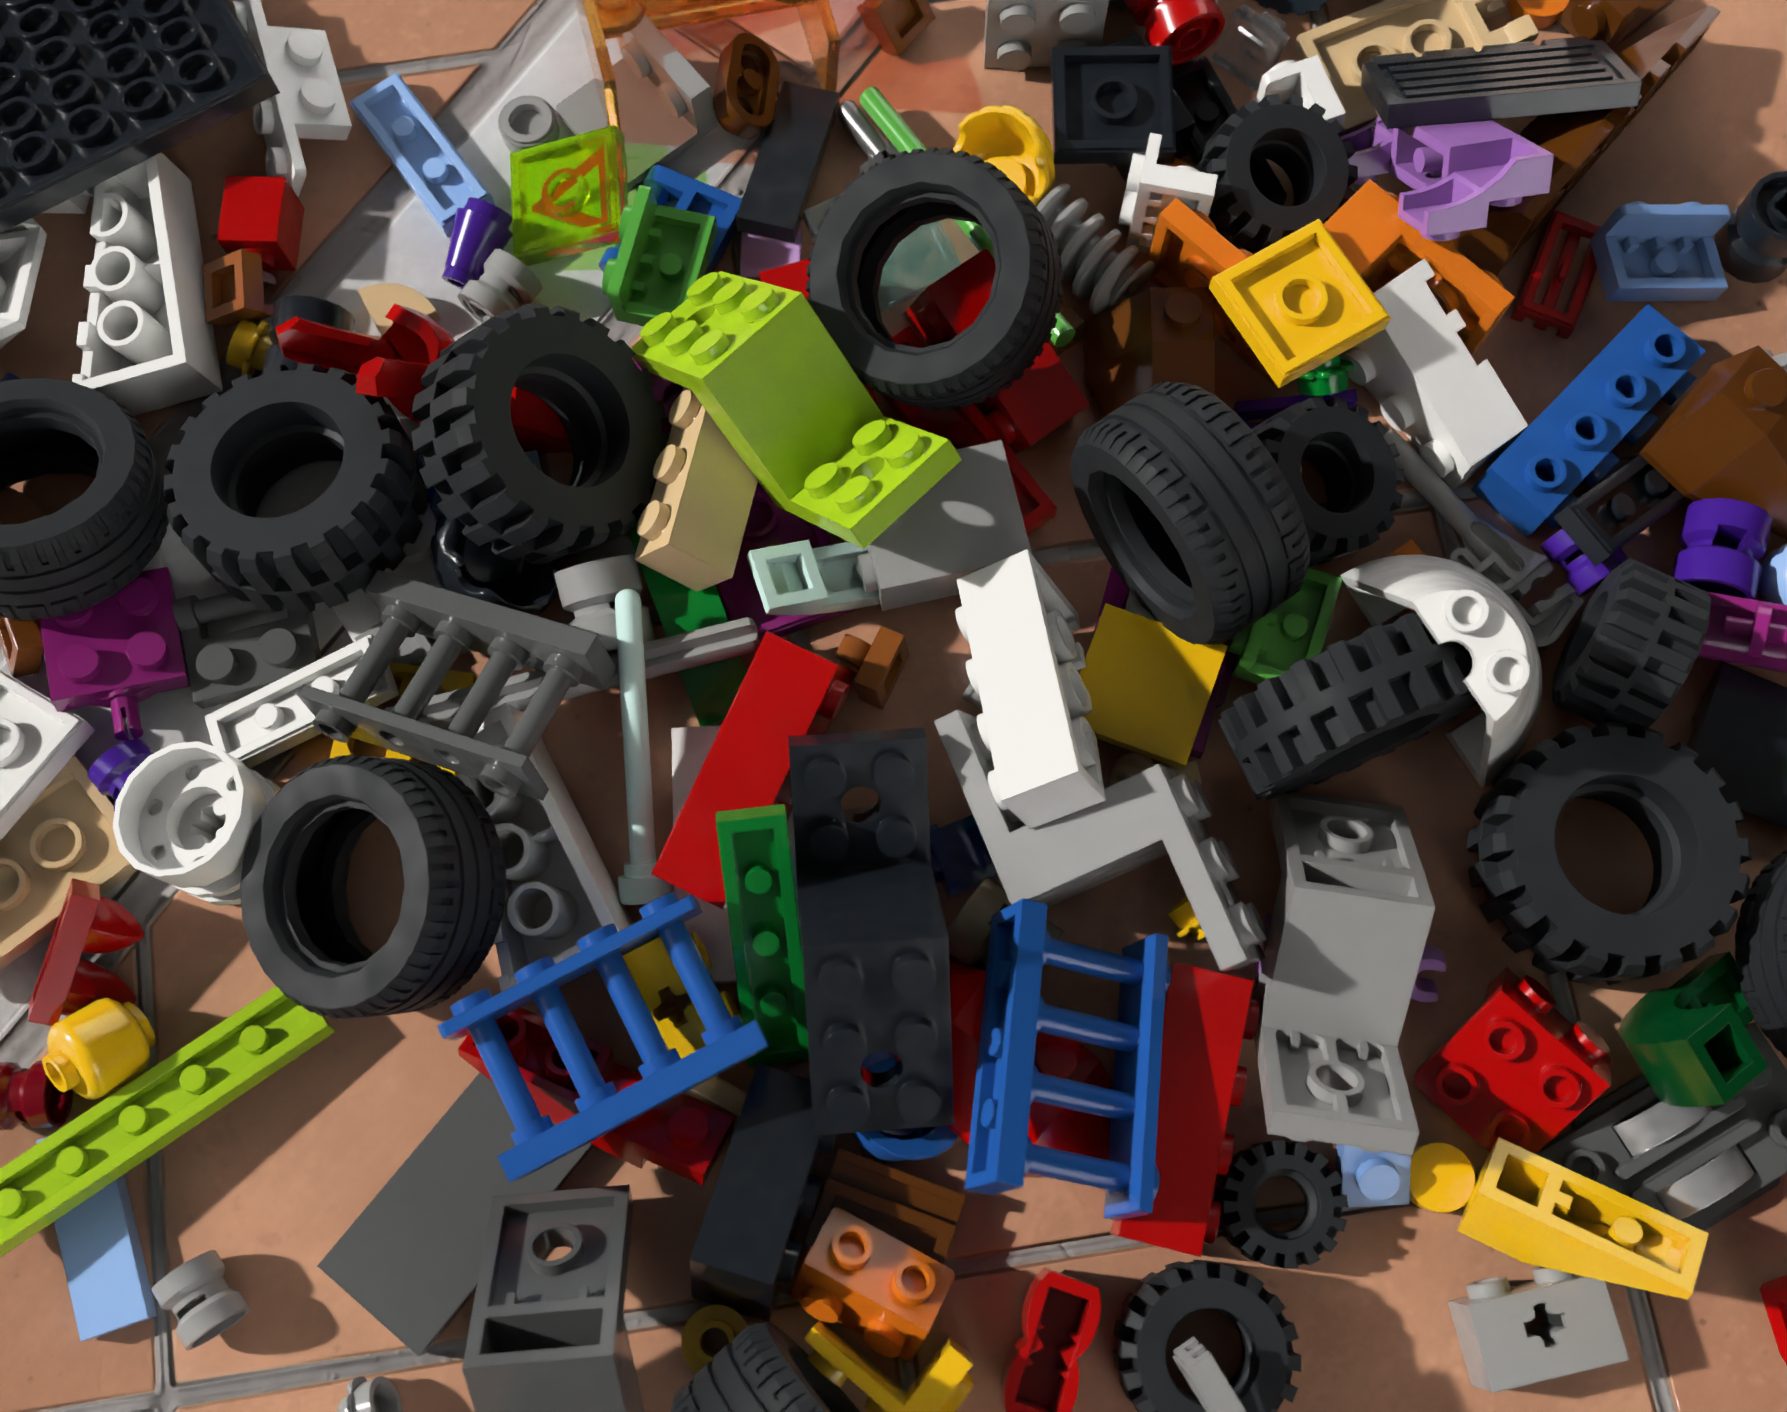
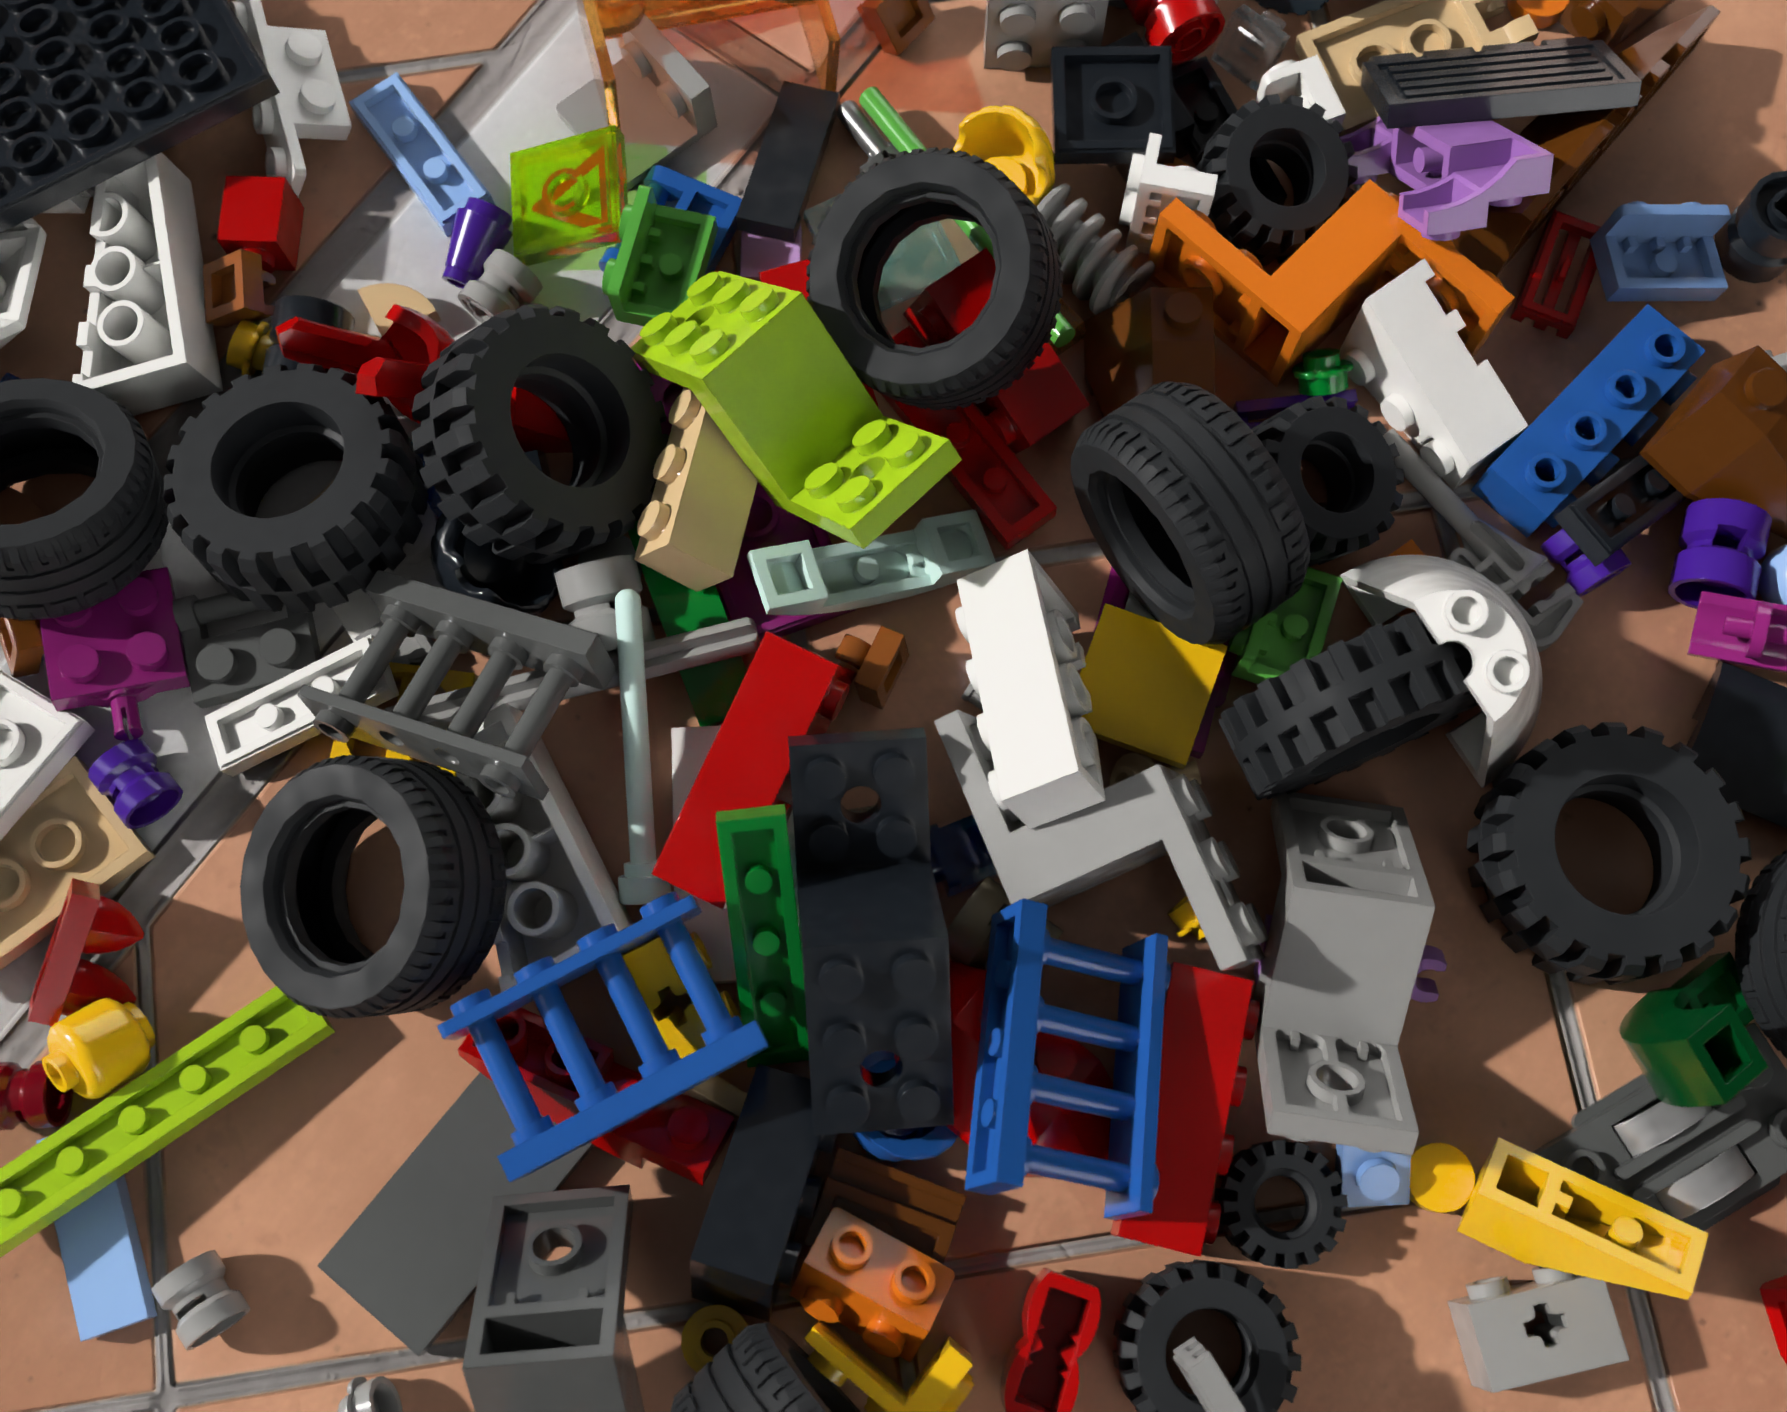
white wheel [113,741,281,906] -> none
light grey tile [498,95,560,158] -> none
reddish brown plate [713,33,780,139] -> none
light grey brick [858,440,1033,611] -> none
yellow tile [1209,219,1391,388] -> none
red bracket [1414,967,1611,1154] -> none
black tyre [1552,558,1711,736] -> none

